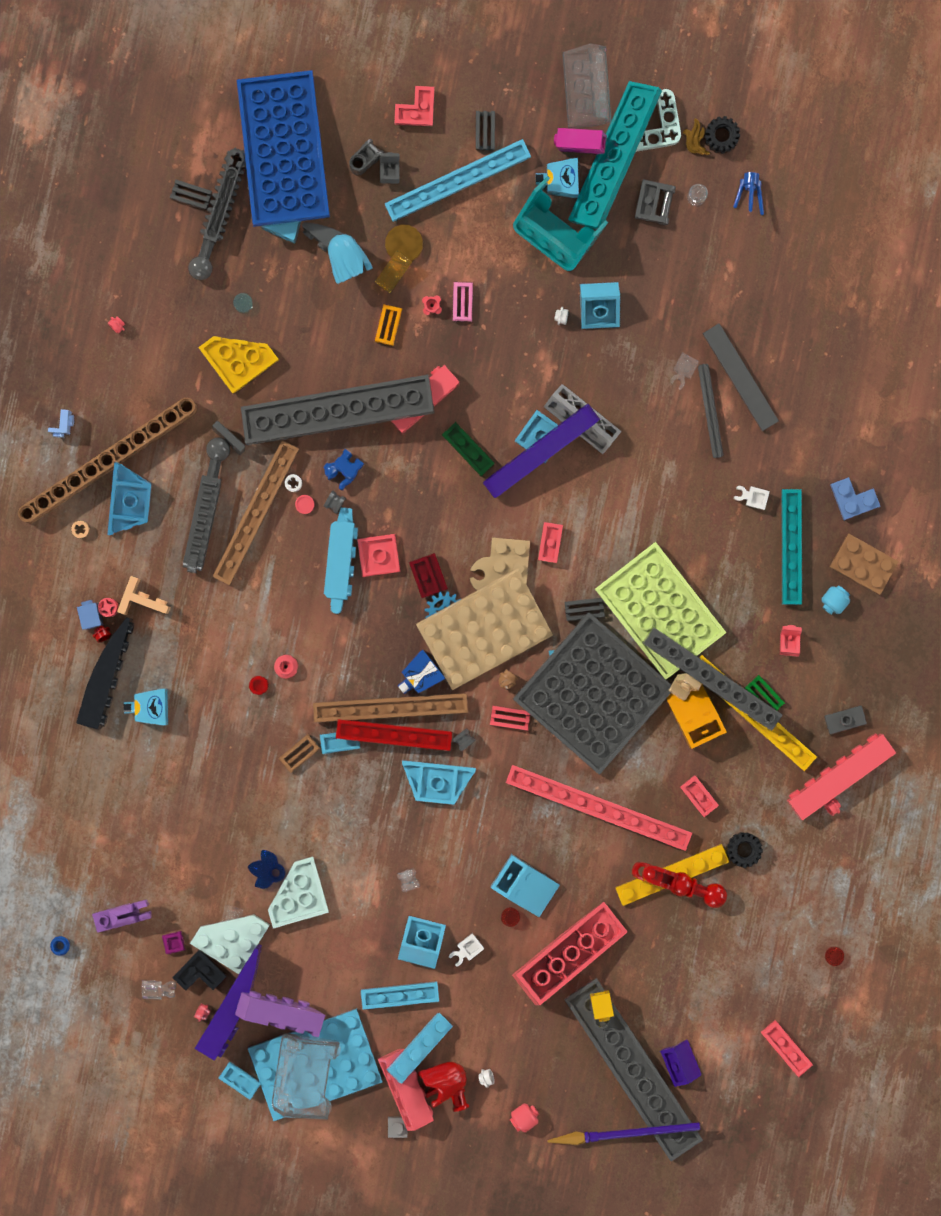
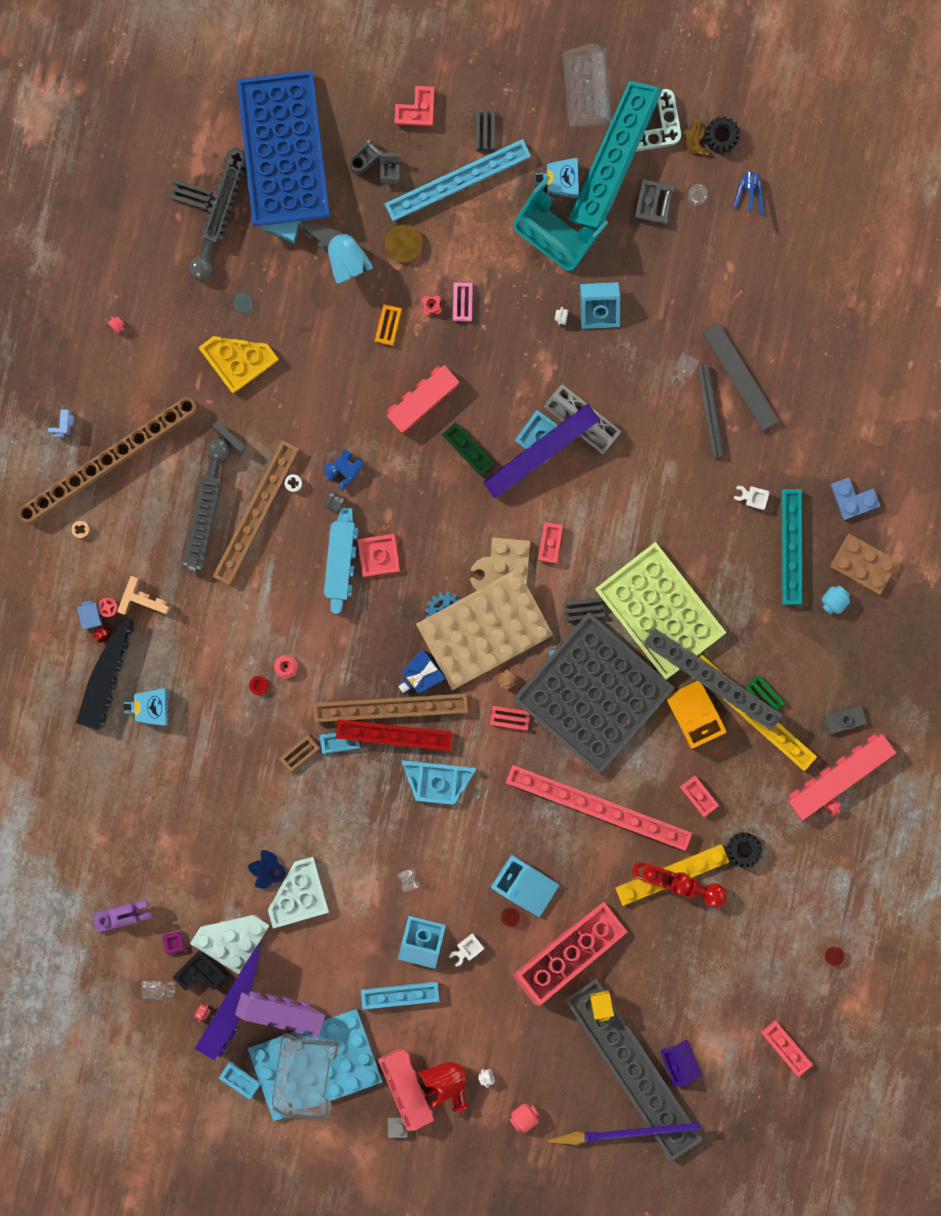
blue plate [50,936,70,956] -> none
dark azure wing [107,462,152,535] -> none
dark grey plate [241,375,435,445] -> none
coral piece [295,495,315,514] -> none
clear yellow plate [375,250,413,293] -> none
medium azure plate [386,1013,453,1083] -> none
dark red plate [409,553,448,598] -> none
dark grey wheel [452,728,476,752] -> none
dark pink brick [554,128,607,154] -> none
tan bracket [669,673,702,700] -> none
coral bracket [780,625,802,657] -> none

